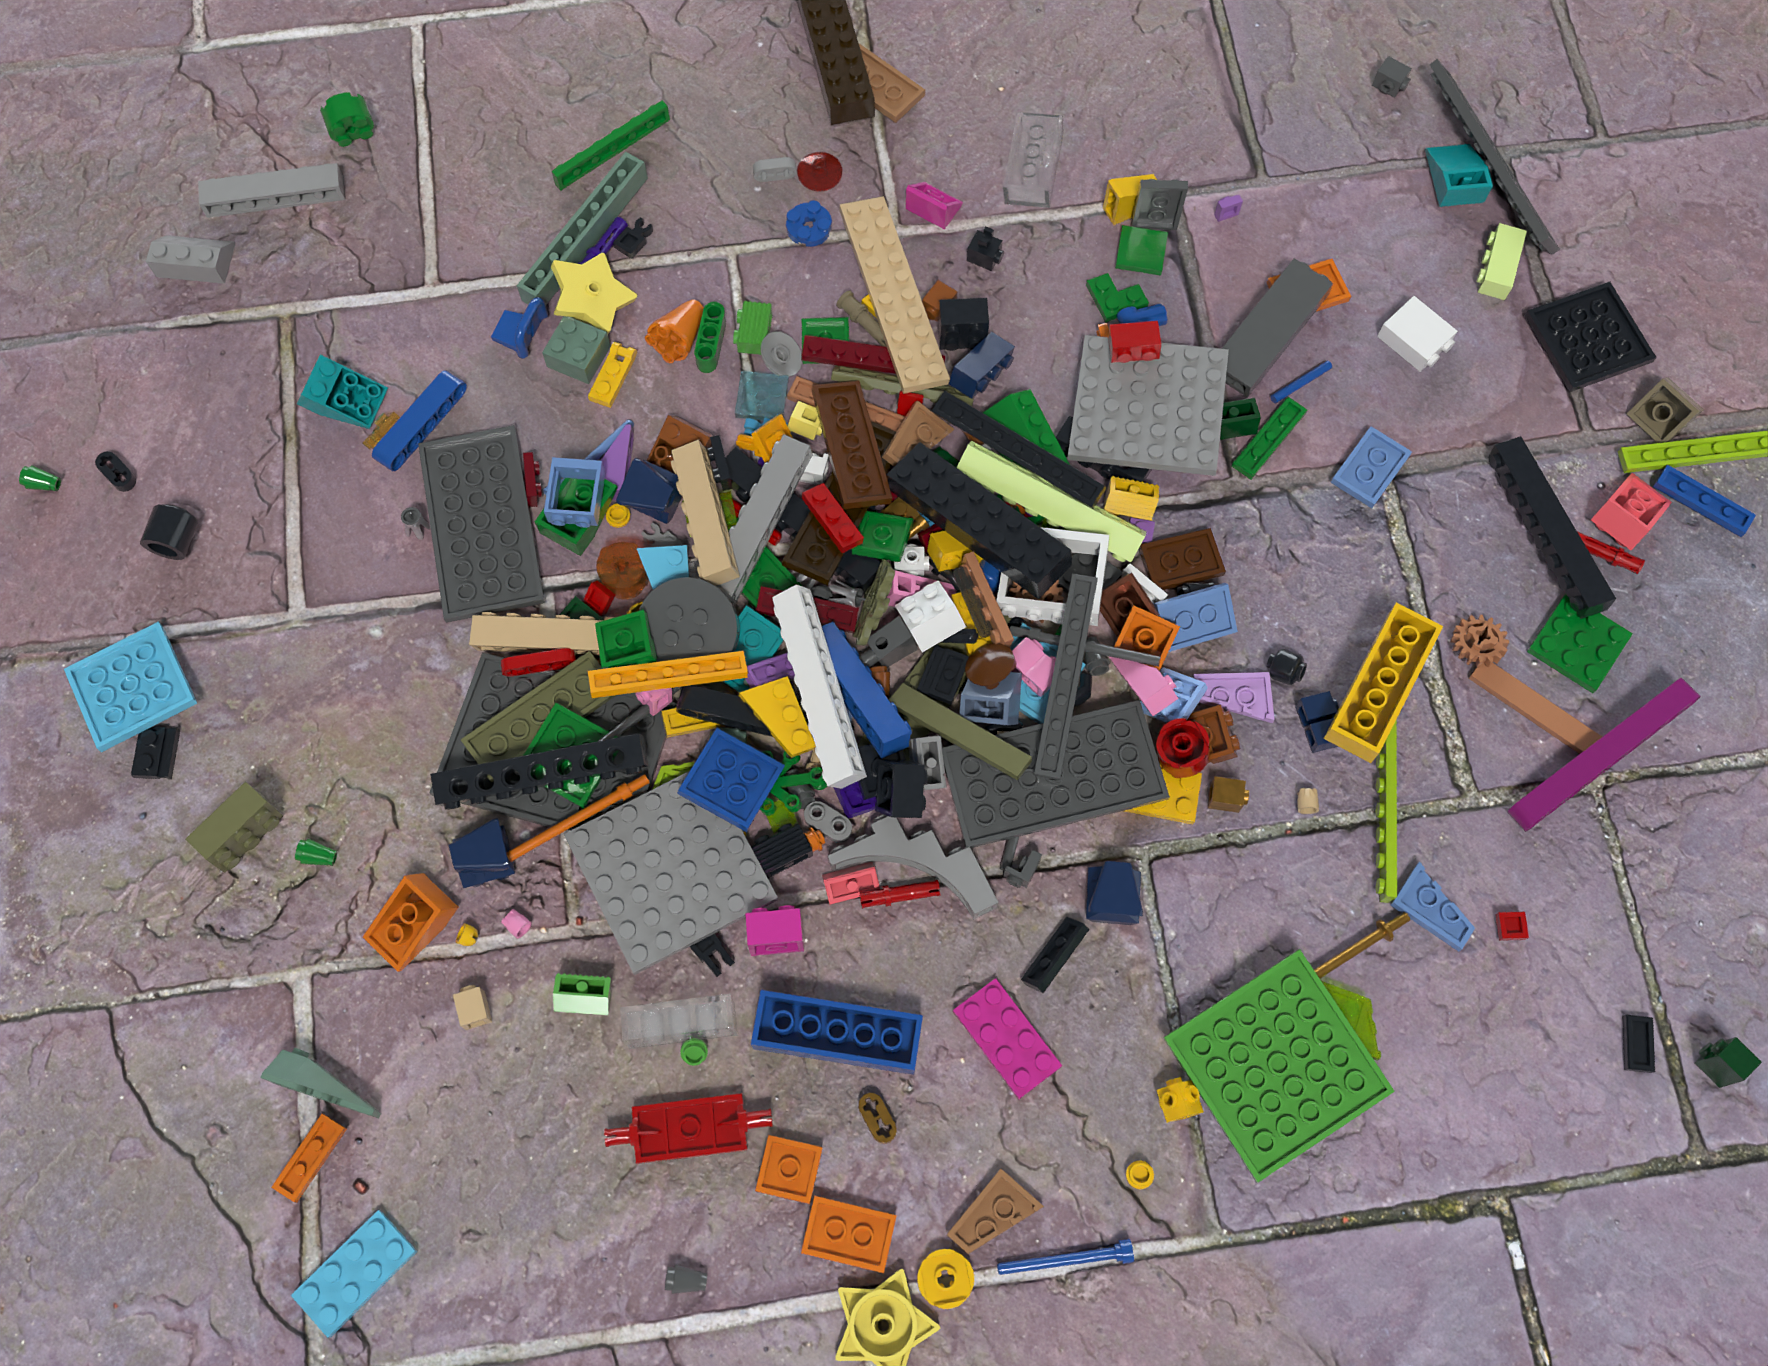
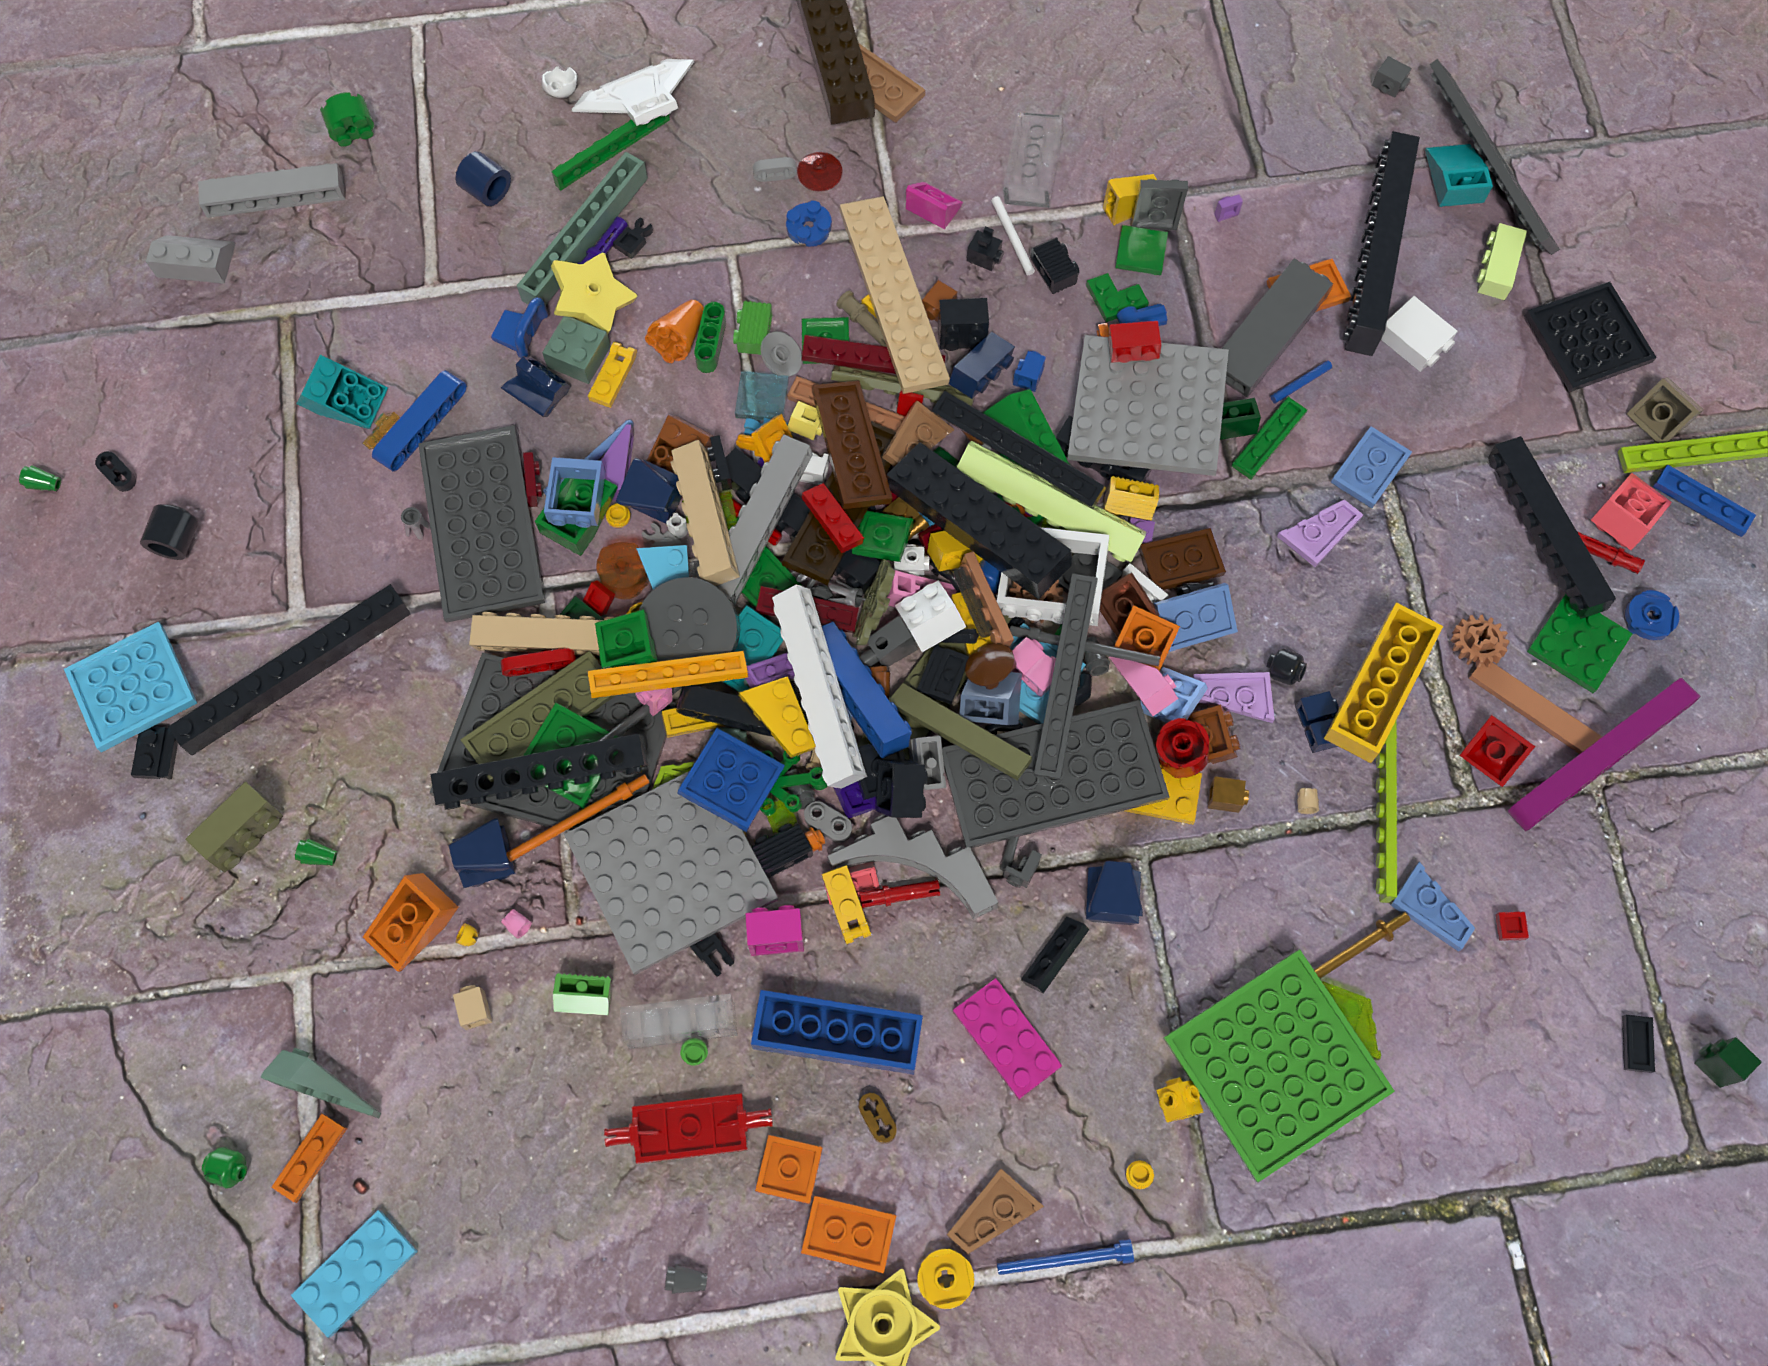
none -> black brick [168,584,411,756]
none -> green head [202,1147,247,1189]
none -> dark blue piece [455,151,511,207]
none -> dark blue piece [501,356,571,417]
none -> white hair [542,66,577,99]
none -> white plate [572,59,694,125]
none -> white hose [666,513,688,539]
none -> yellow plate [821,865,871,945]
none -> white bar [991,196,1035,275]
none -> blue brick [1013,351,1046,392]
none -> black brick [1030,237,1080,294]
none -> lavender wing [1277,500,1363,567]
none -> black brick [1342,131,1420,356]
none -> red slope [1459,715,1536,787]
none -> blue plate [1625,590,1680,640]

